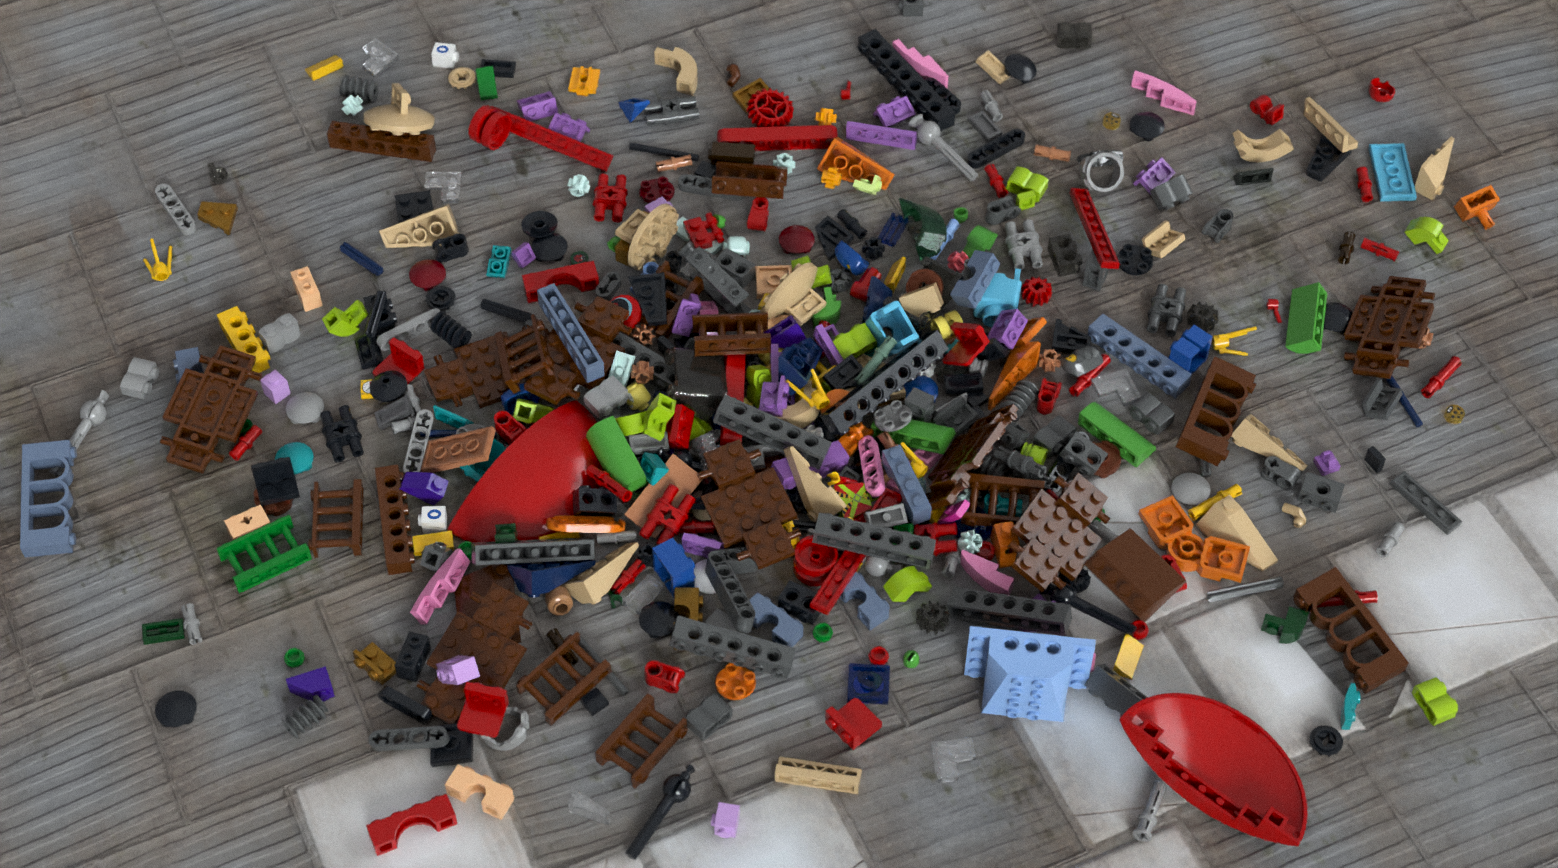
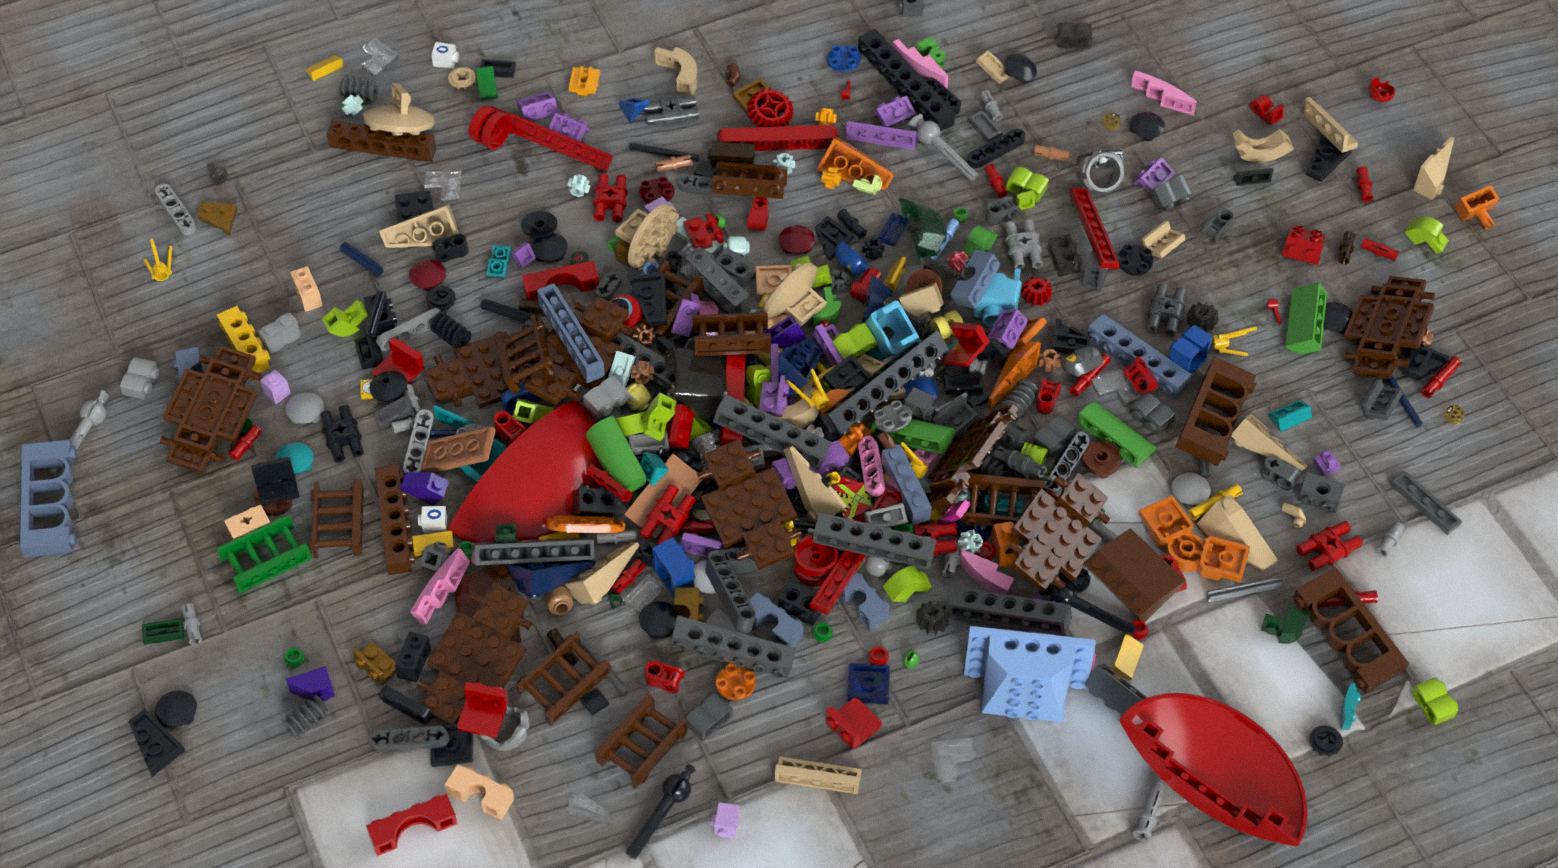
lavender brick [436,655,480,685] -> none
sand green pin [854,335,897,385] -> none
dark grey brick [1059,431,1108,477] -> none
black tile [1364,446,1386,473] -> none
medium azure tile [1368,143,1417,202] -> none
none -> black wing [128,709,185,777]
none -> dark brown pin [519,298,544,314]
none -> blue dish [827,45,861,72]
none -> bright green leg [916,37,945,68]
none -> red piece [1123,357,1158,393]
none -> teal slope [1268,400,1312,431]
none -> red bracket [1282,225,1326,265]
none -> red pin [1296,521,1363,572]
none -> black wing [1401,345,1450,381]

